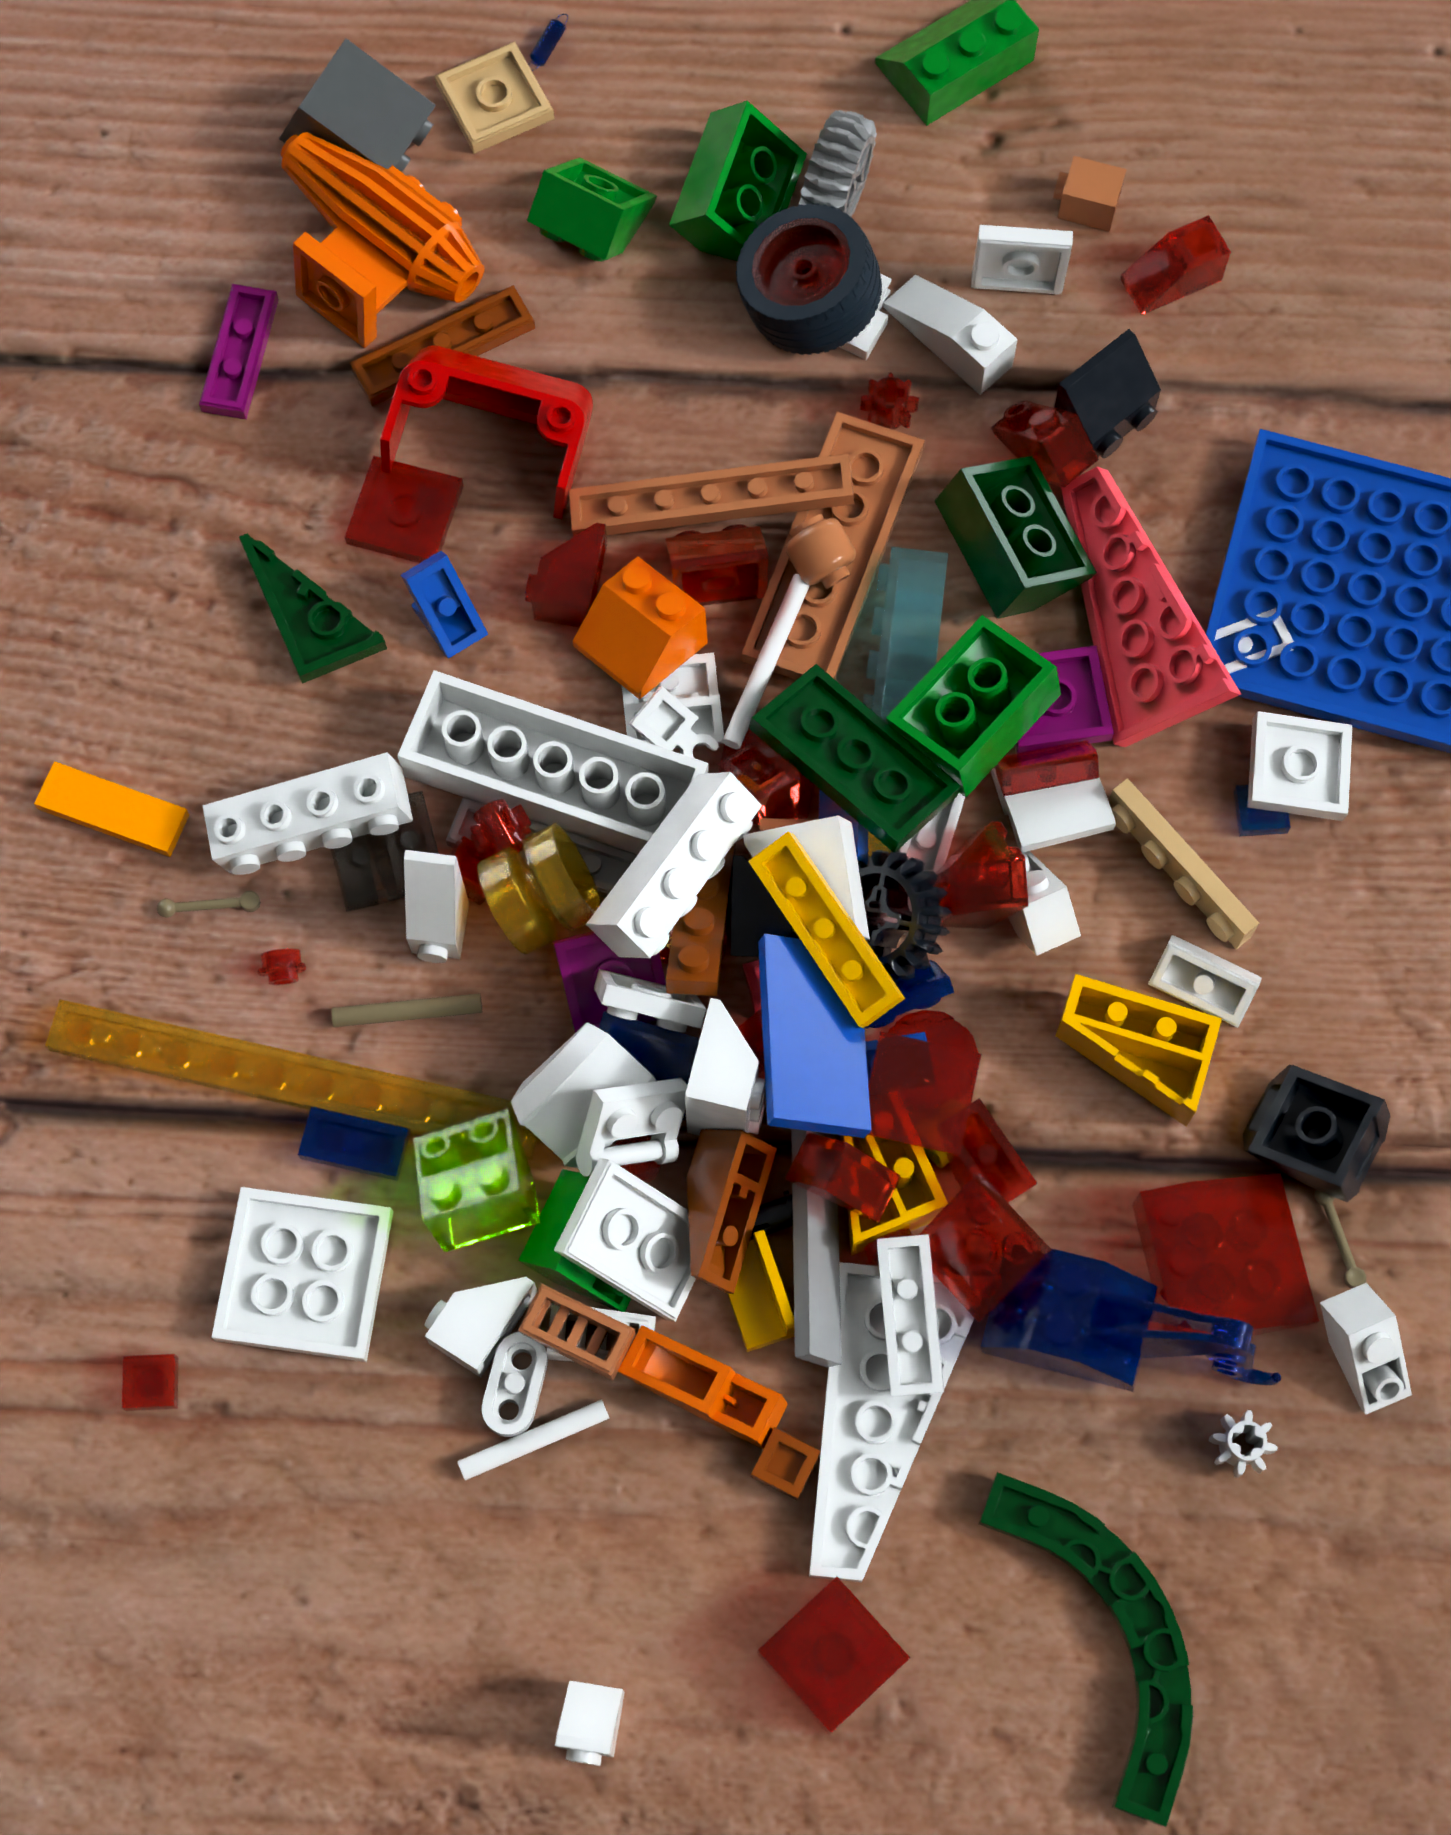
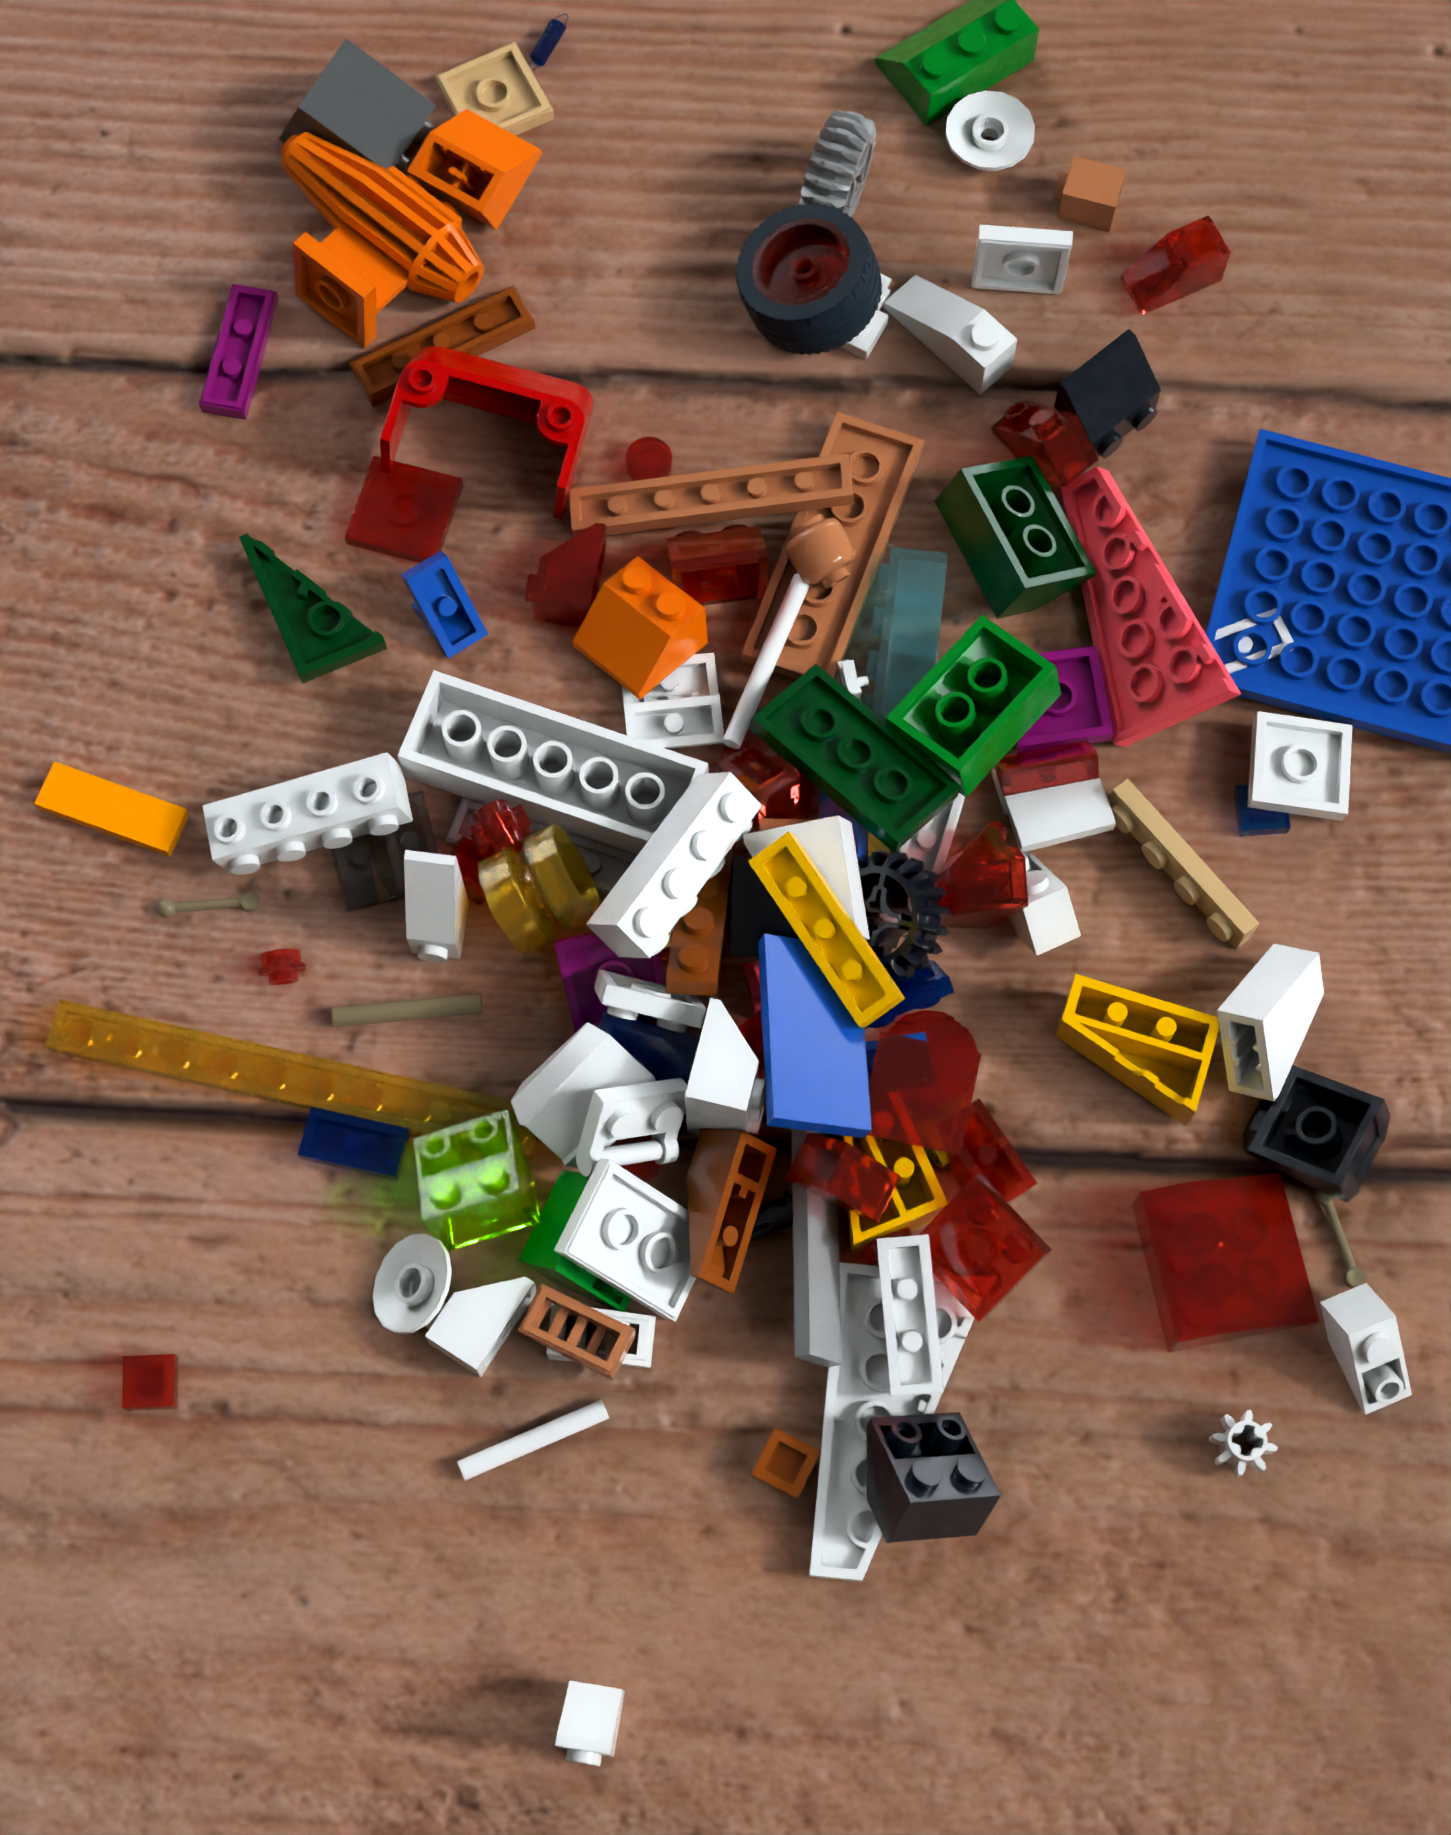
white plate [211,1187,393,1362] -> none
white plate [482,1332,548,1437] -> none
green slope [527,158,657,261] -> none
orange slope [618,1325,788,1449] -> none
white plate [629,686,719,758] -> none
green slope [669,101,807,262] -> none
yellow panel [727,1229,794,1352] -> none
clear red brick [757,1576,910,1735] -> none
clear red gear [860,373,919,430] -> none
dark green plate [979,1472,1193,1827] -> none
clear blue slope [981,1249,1281,1392] -> none
white slope [1148,935,1262,1028] -> none
none -> white dish [372,1233,452,1334]
none -> orange slope [407,109,543,230]
none -> clear red tile [626,437,673,481]
none -> white piece [837,659,869,701]
none -> black slope [867,1412,1001,1543]
none -> white dish [945,91,1035,171]
none -> white slope [1217,944,1324,1102]

